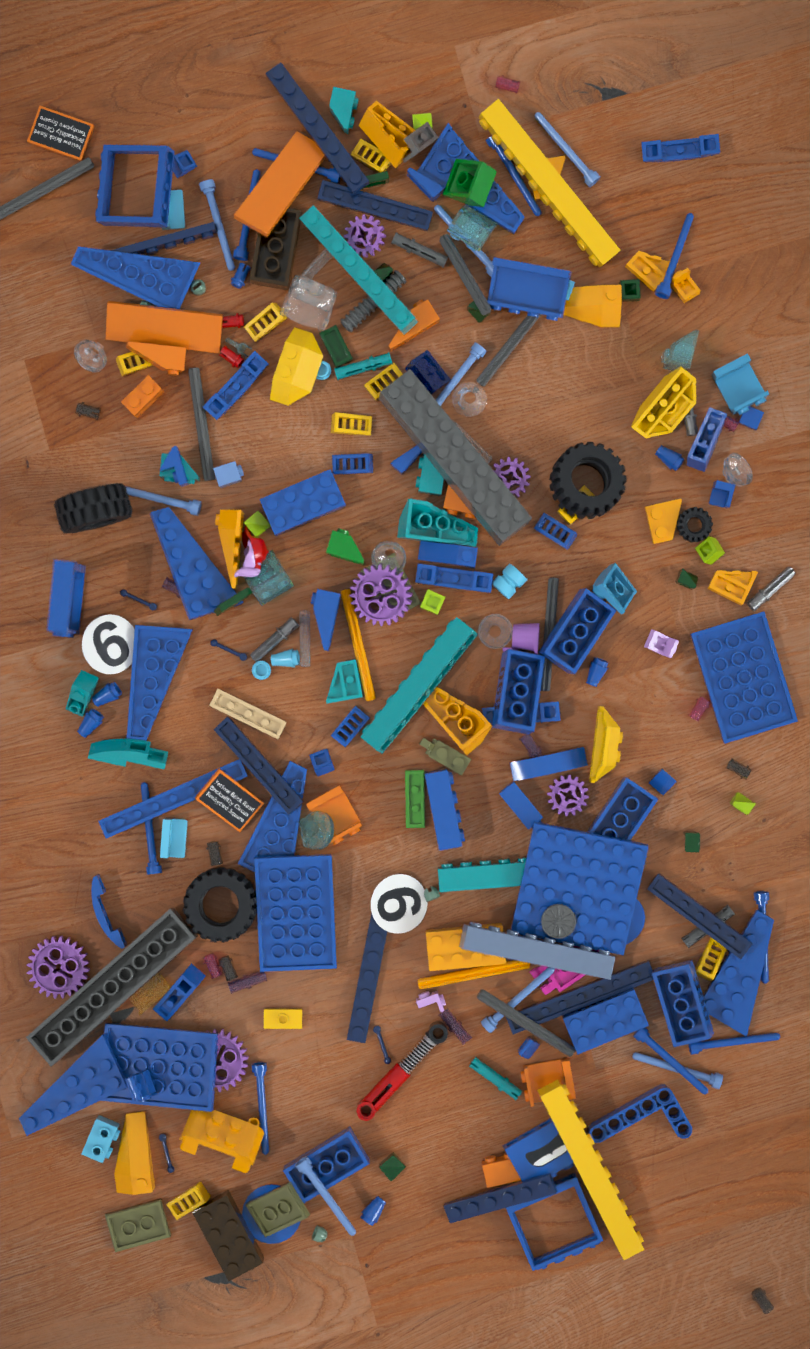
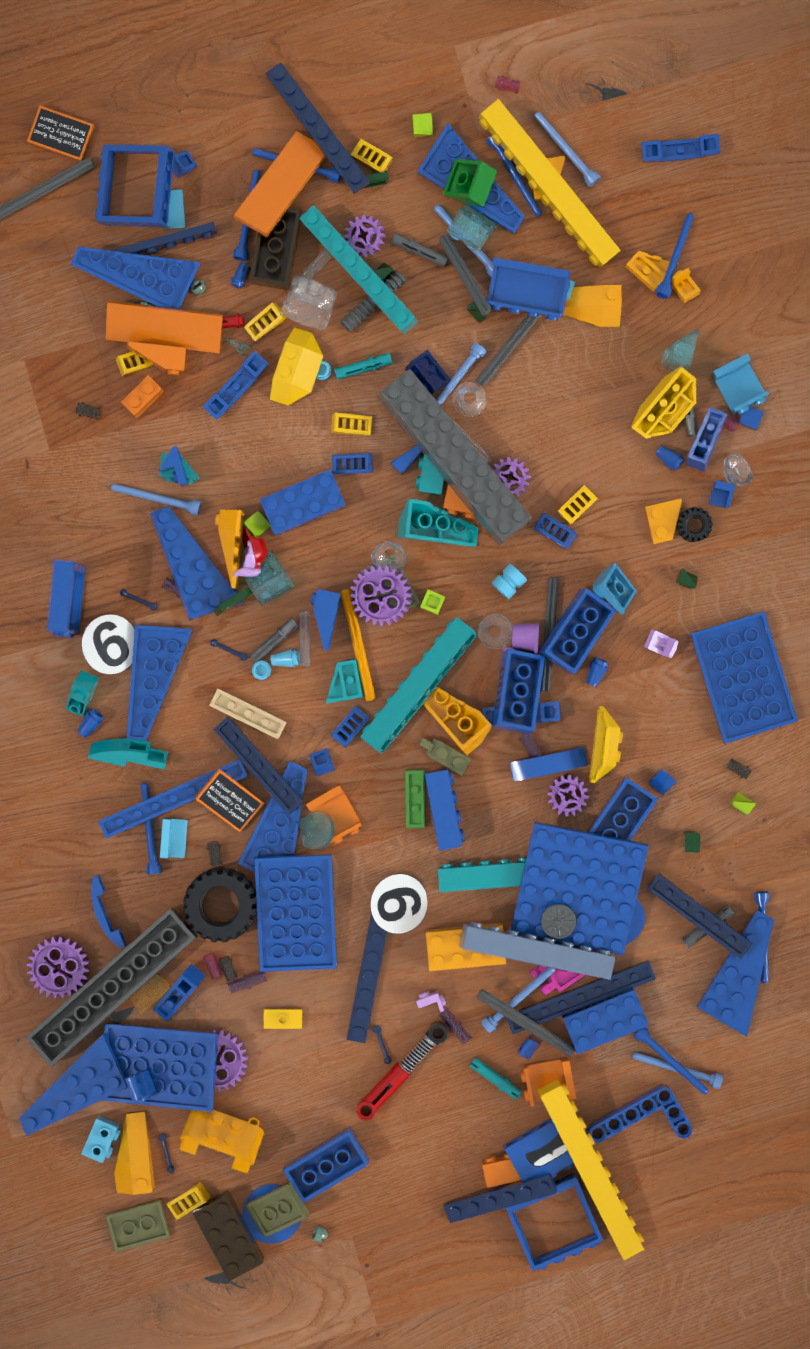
black tyre [54,483,132,534] -> none
clear piece [74,340,107,373] -> none
blue cone [92,682,122,707] -> none
dark grey axle [188,367,215,481] -> none
medium blue piece [199,179,235,271] -> none
medium blue brick [213,461,244,488] -> none
red pin [219,346,244,368] -> none
blue piece [251,1062,269,1155] -> none
medium blue piece [295,1156,356,1236] -> none
dark blue plate [317,180,433,232] -> none
dark green tile [319,325,353,368] -> none
green slope [326,528,365,566] -> none
teal slope [329,87,359,134] -> none
light orange wedge [359,101,415,168] -> none
blue cone [360,1196,386,1226] -> none
yellow slope [364,363,403,401] -> none
dark green slope [379,1152,406,1181] -> none
orange slope [389,299,440,352] -> none
flat silver panel [402,122,438,163] -> none
blue slope [407,168,444,202] -> none
blue slope [415,564,494,593] -> none
light orange axle [417,960,530,990] -> none
blue slope [418,541,478,568] -> none
sand green hinge [424,886,440,902] -> none
blue brick [499,781,543,830] -> none
black tyre [549,442,627,519] -> none
dark green slope [619,279,641,302] -> none
blue brick [652,960,714,1047] -> none
clear pink pin [688,696,710,722] -> none
blue piece [688,1033,780,1055] -> none
lime slope [695,536,725,565] -> none
yellow slope [695,937,727,981] -> none
light orange wing [707,570,758,606] -> none
flat silver axle [746,566,795,612] -> none
clear smoke pin [752,1288,774,1314] -> none

